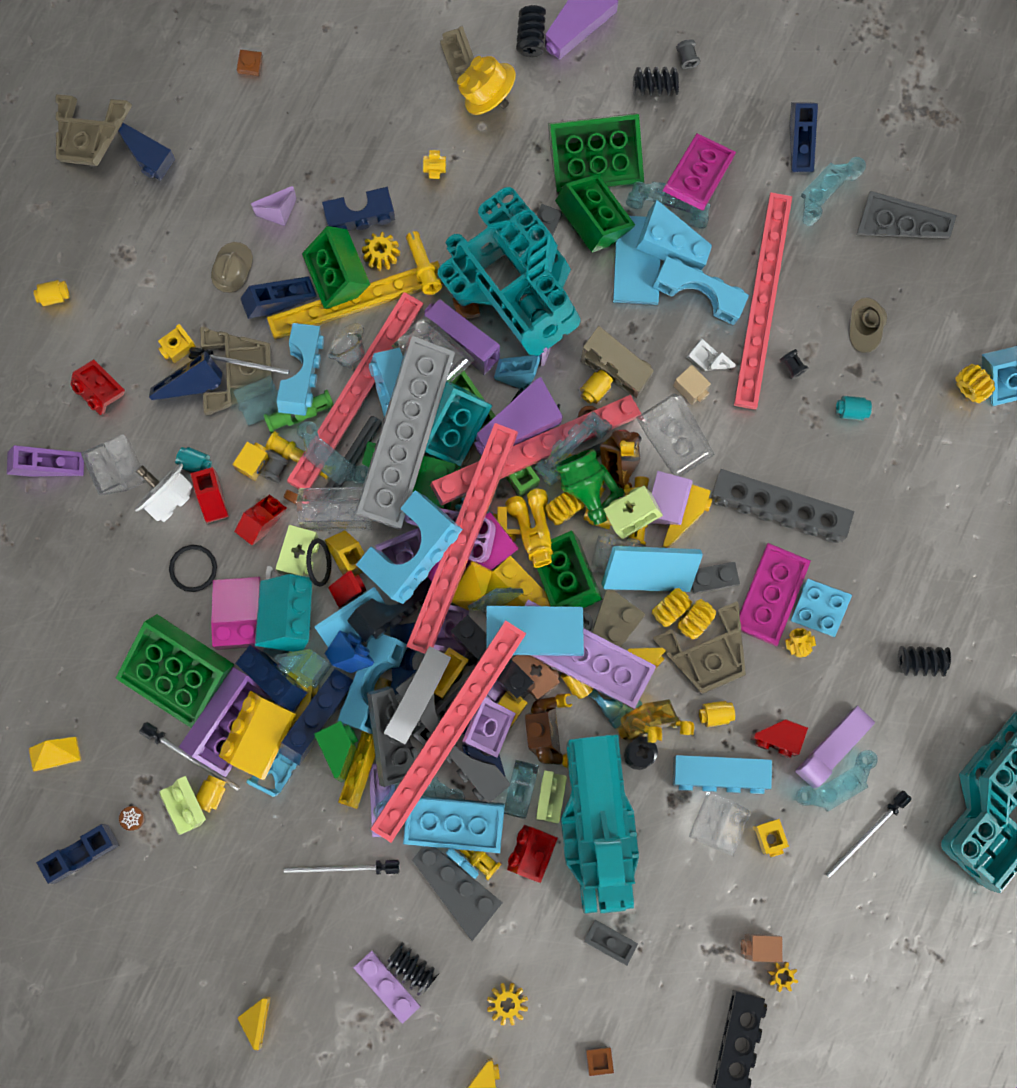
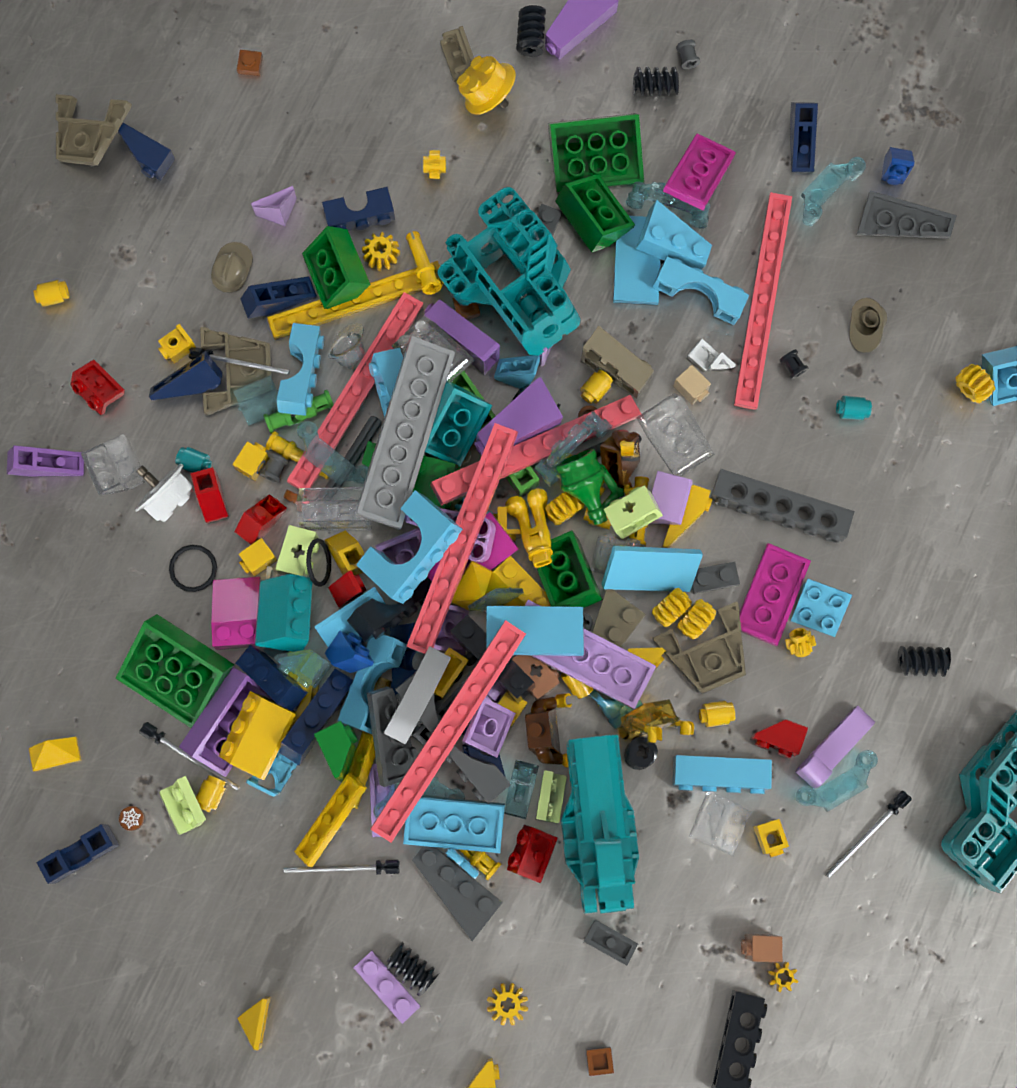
none -> yellow brick [239,538,278,576]
none -> yellow tile [294,773,367,867]
none -> blue slope [881,147,914,185]

